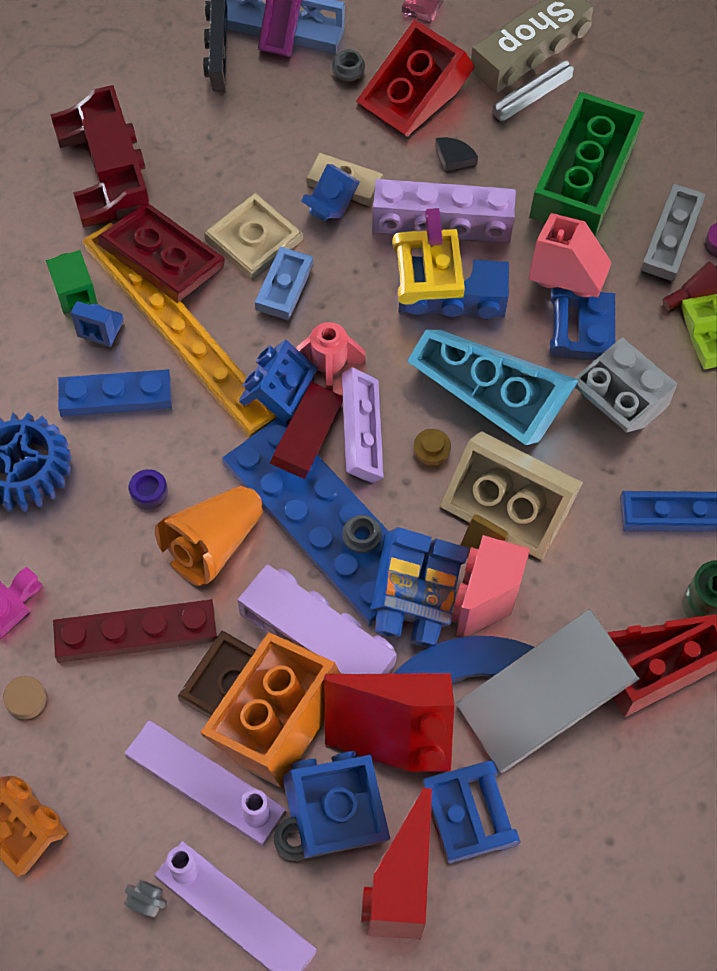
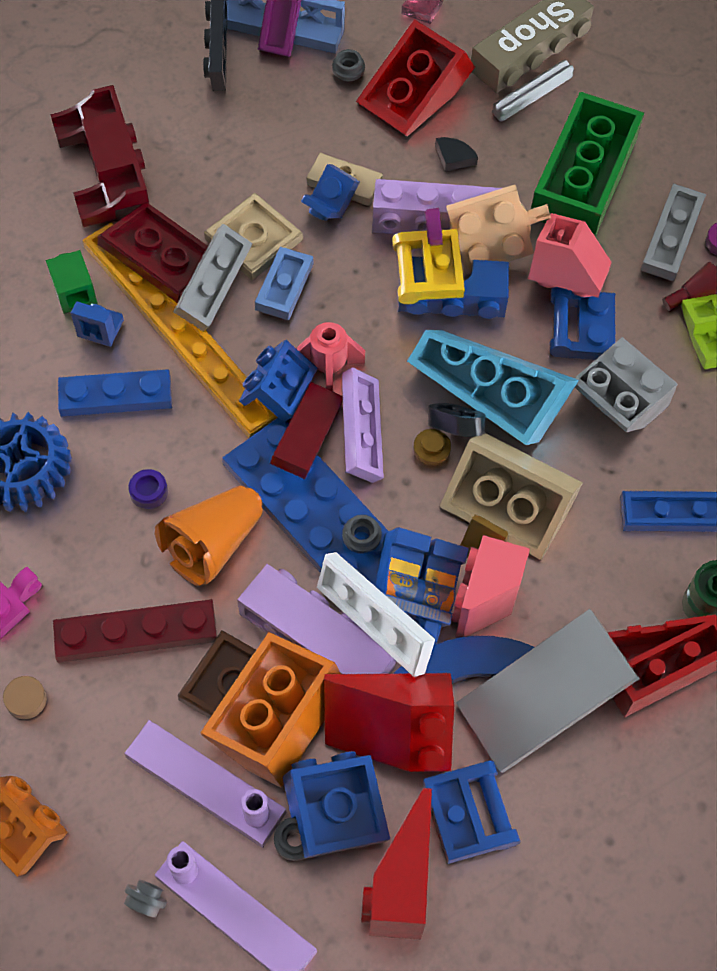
none -> light grey plate [173,224,253,332]
none -> white tile [317,552,435,677]
none -> black beam [428,403,486,437]
none -> light nougat plate [446,185,551,275]

